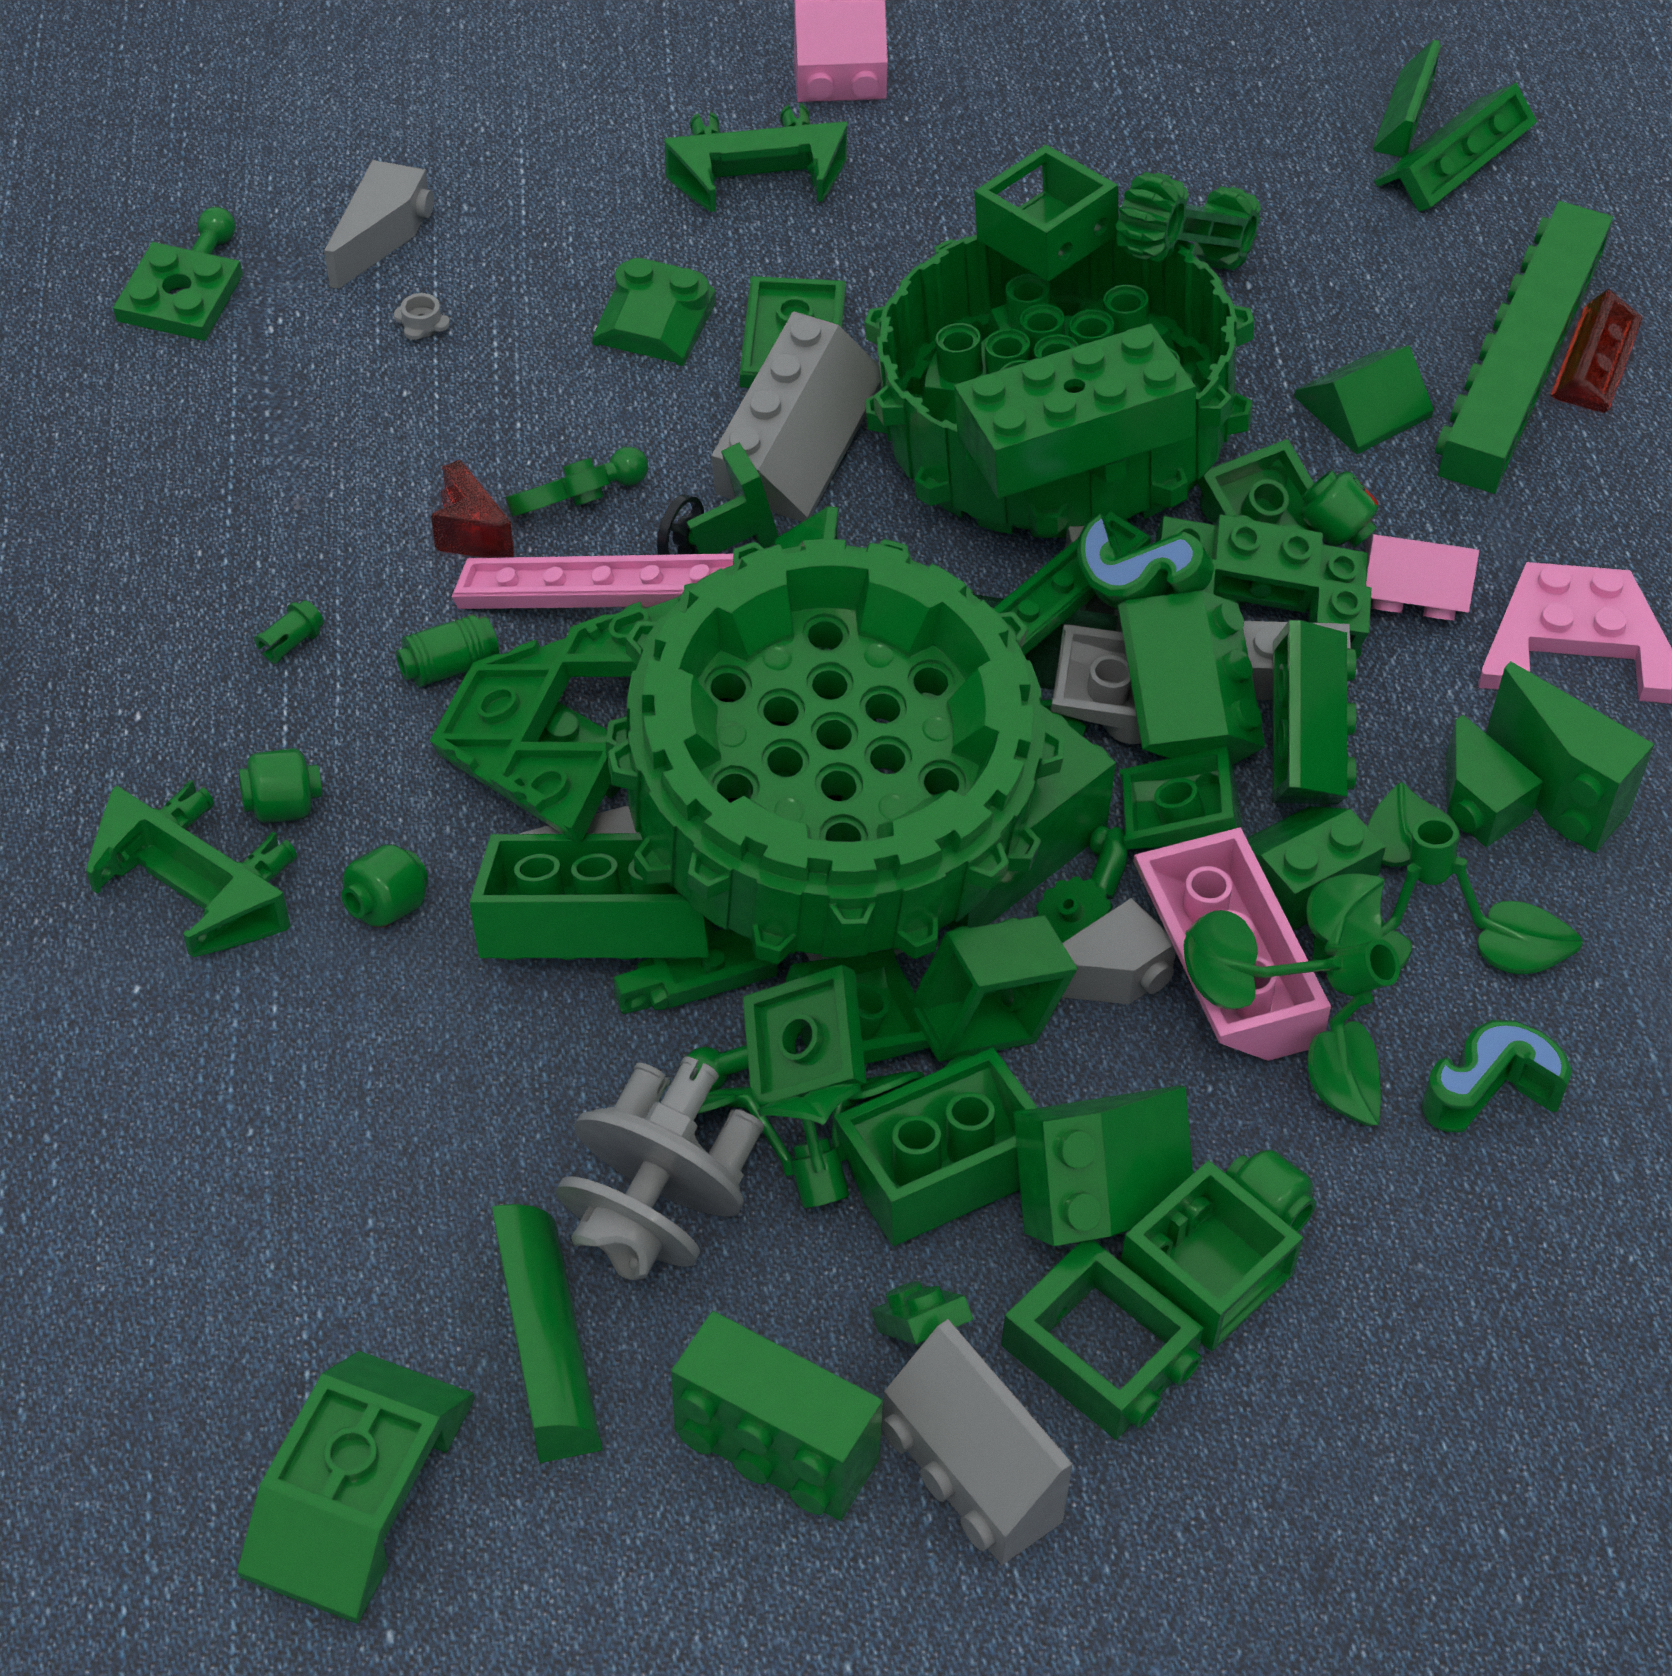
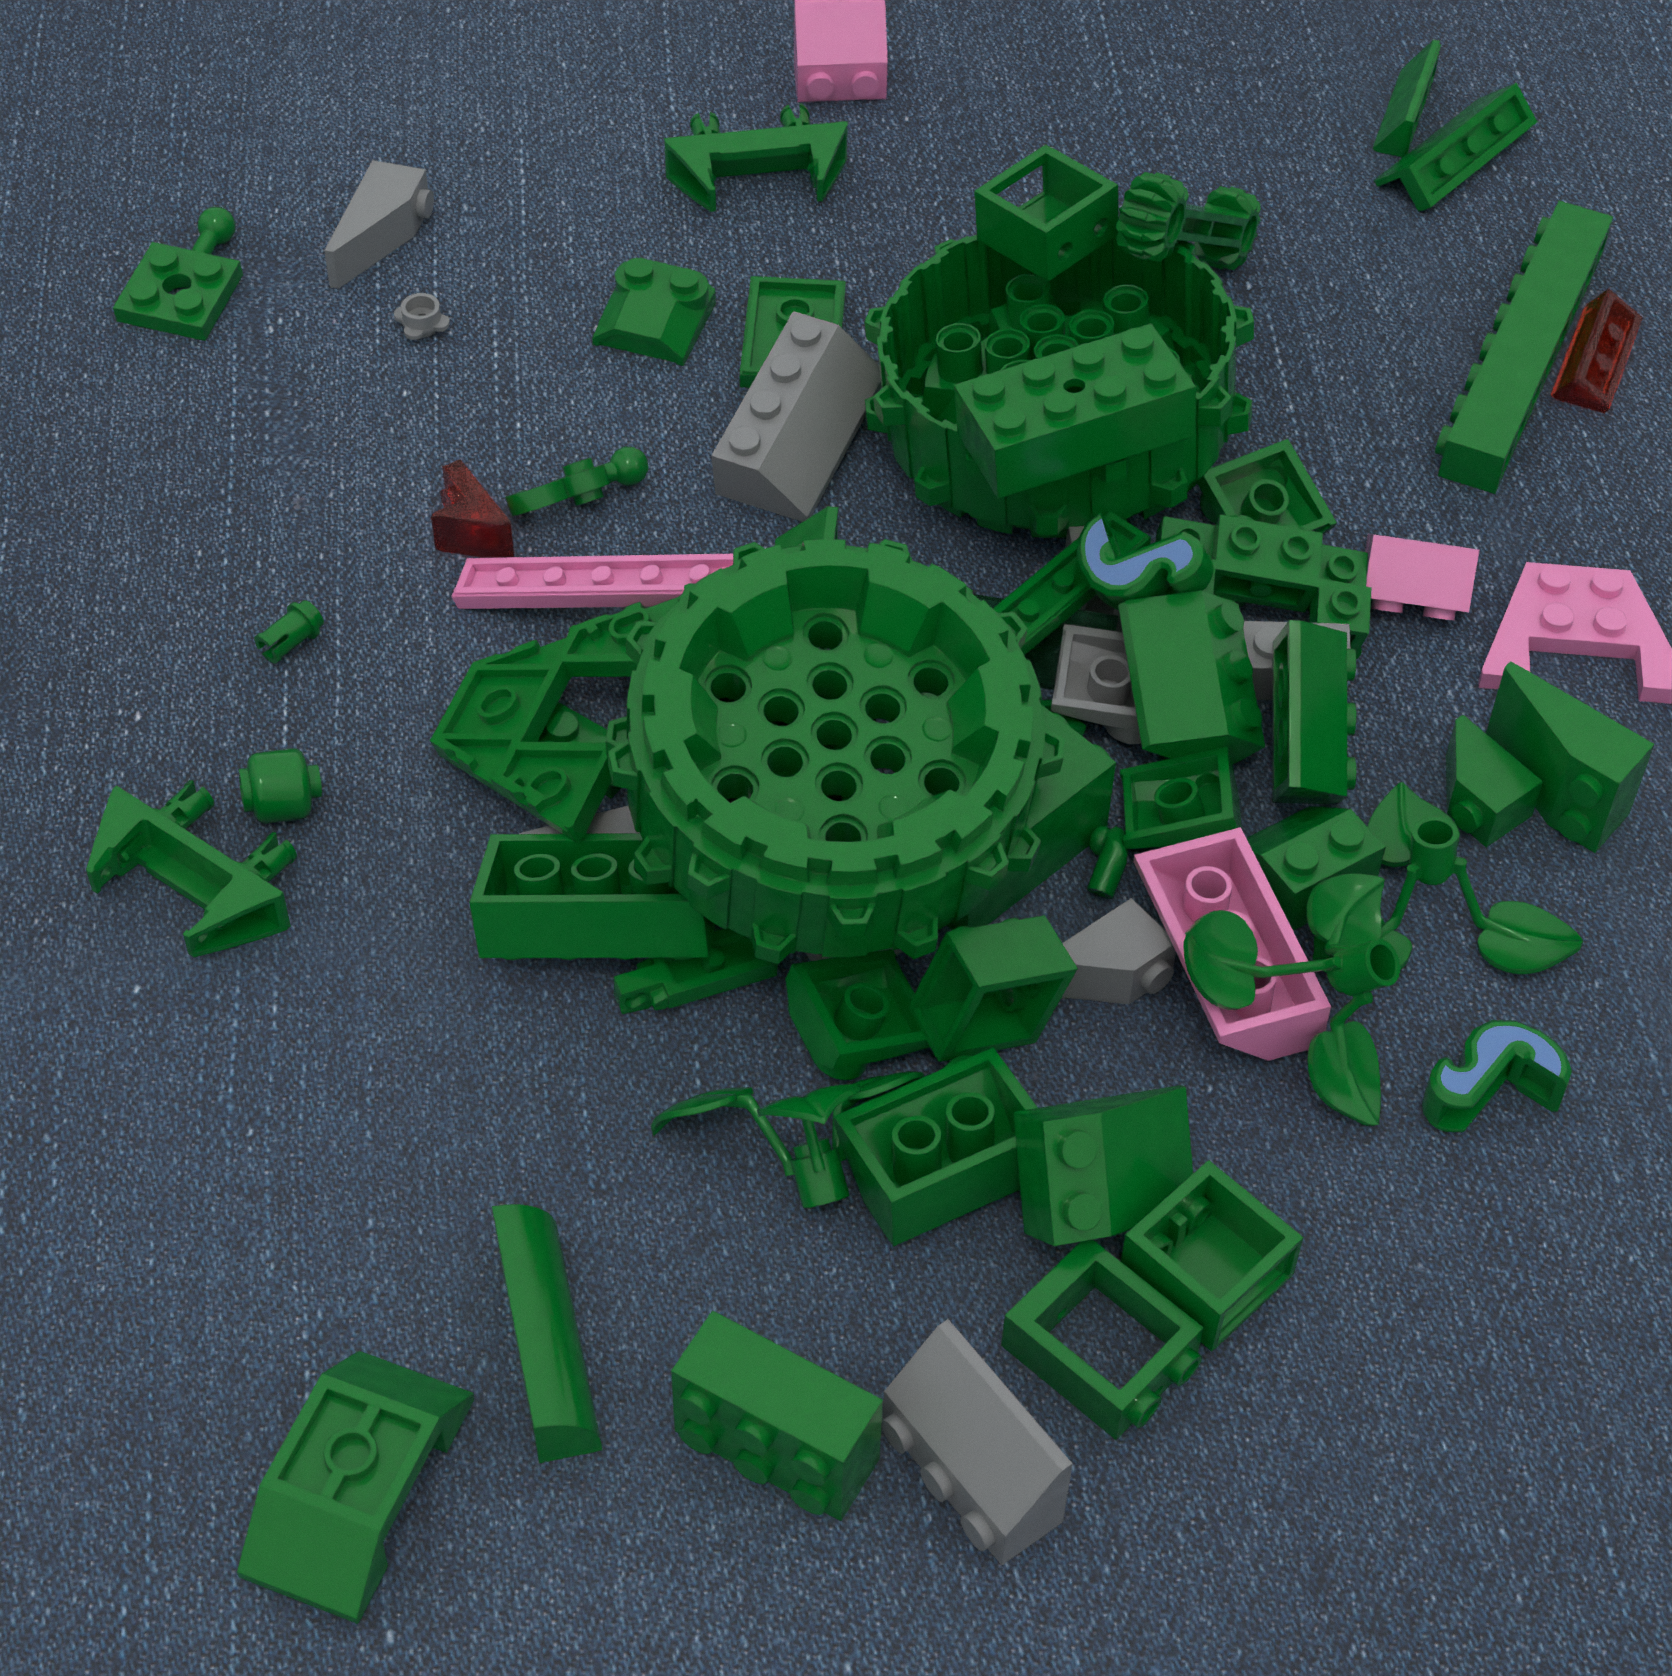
green head [341,844,428,928] -> none
green head [396,614,499,687] -> none
light grey piece [556,1057,765,1280] -> none
green piece [657,442,779,555] -> none
green plate [686,965,866,1108] -> none
green plate [870,1281,974,1344] -> none
green piece [1036,876,1113,943] -> none
green head [1225,1150,1317,1233] -> none
green slope [1294,345,1434,455] -> none
green head [1301,470,1379,548] -> none

